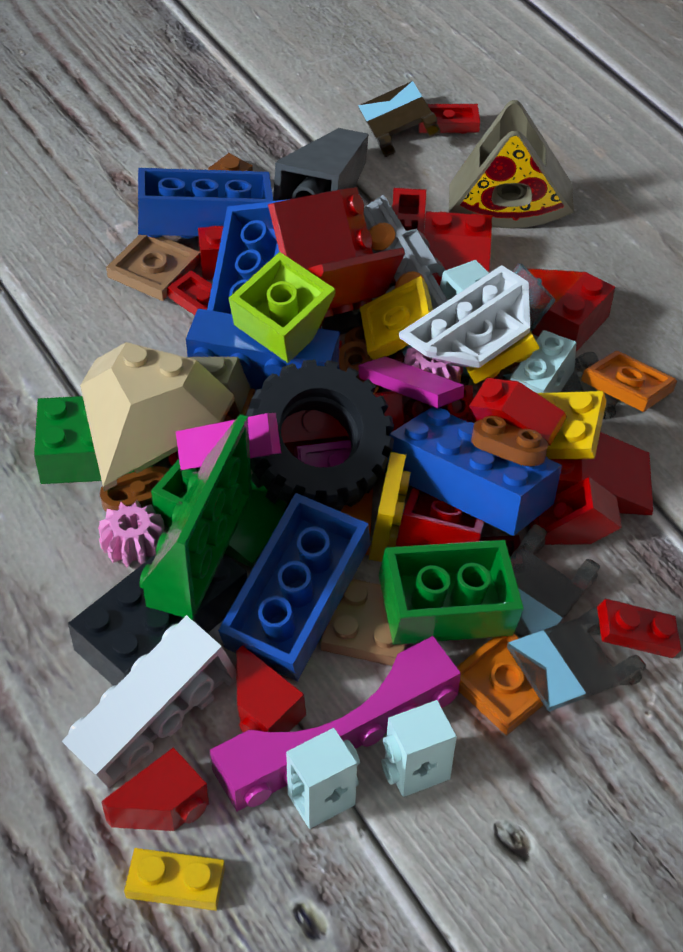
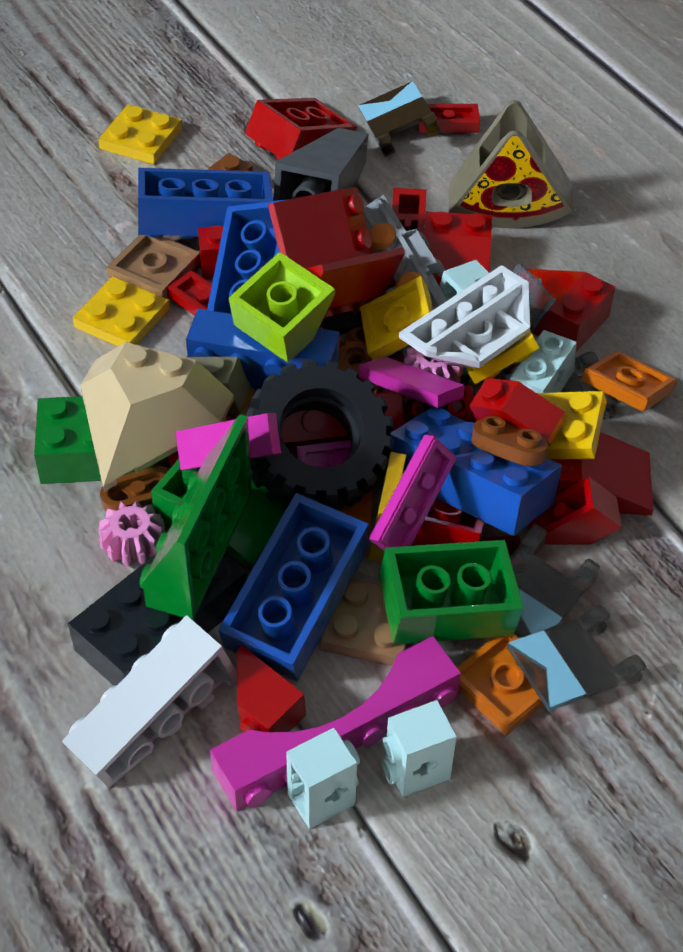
red slope [101,747,209,831] -> none
yellow plate [124,848,225,911] -> none
red plate [597,598,681,658] -> none
none -> yellow plate [72,276,170,346]
none -> yellow plate [98,104,182,164]
none -> red slope [245,97,357,160]
none -> dark pink tile [369,435,457,551]

